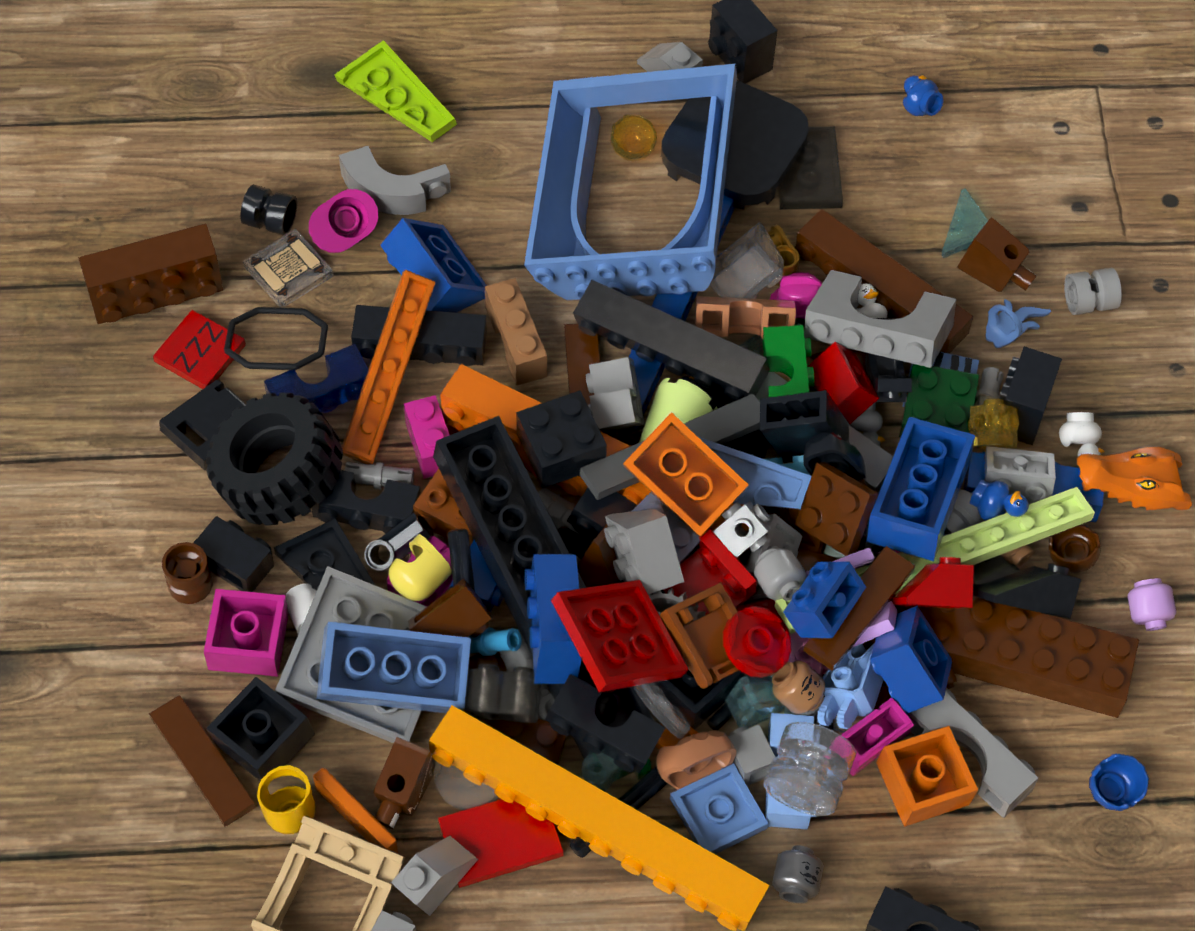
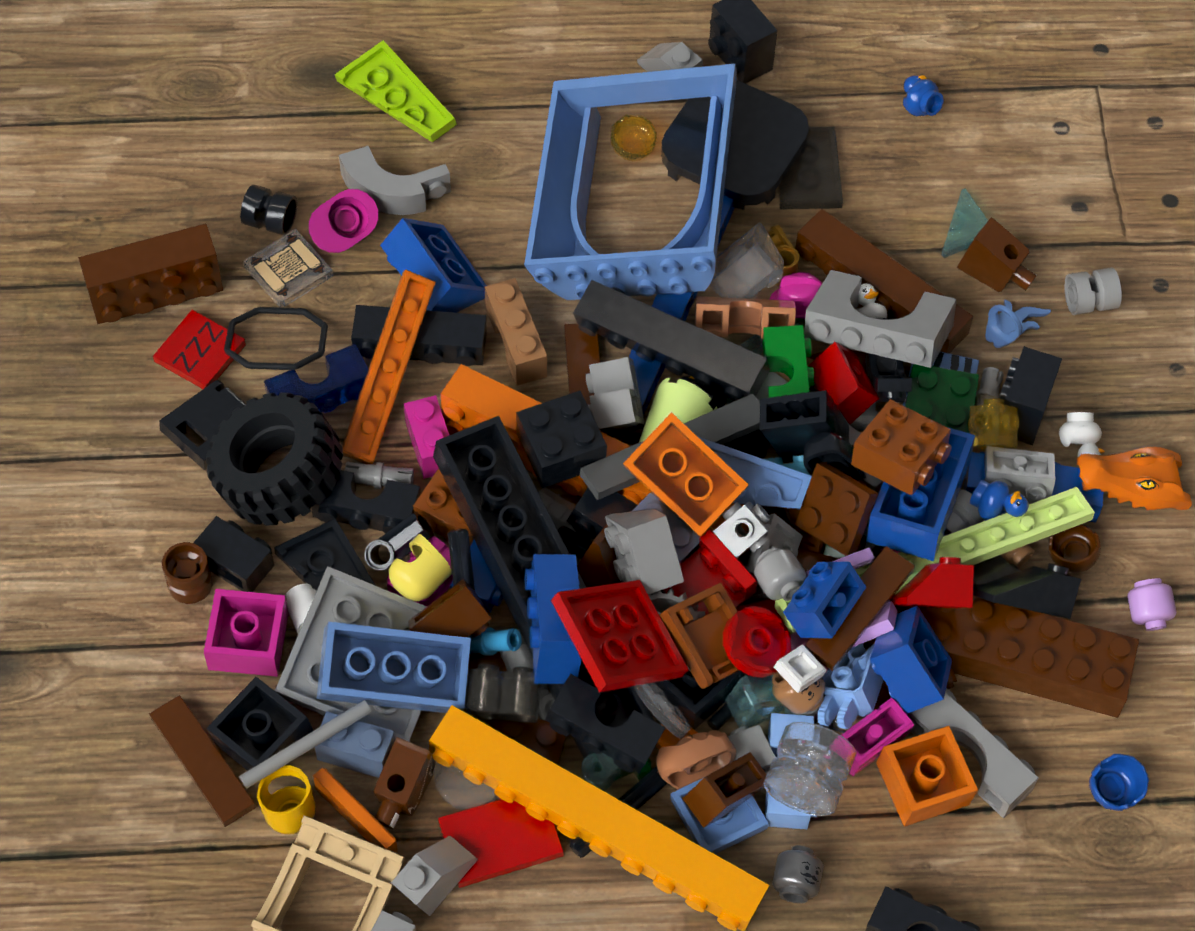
none -> light grey bar [239,700,372,789]
none -> sand blue brick [315,711,395,778]
none -> reddish brown slope [682,752,771,828]
none -> white tile [774,644,827,693]
none -> dark orange brick [851,399,952,496]

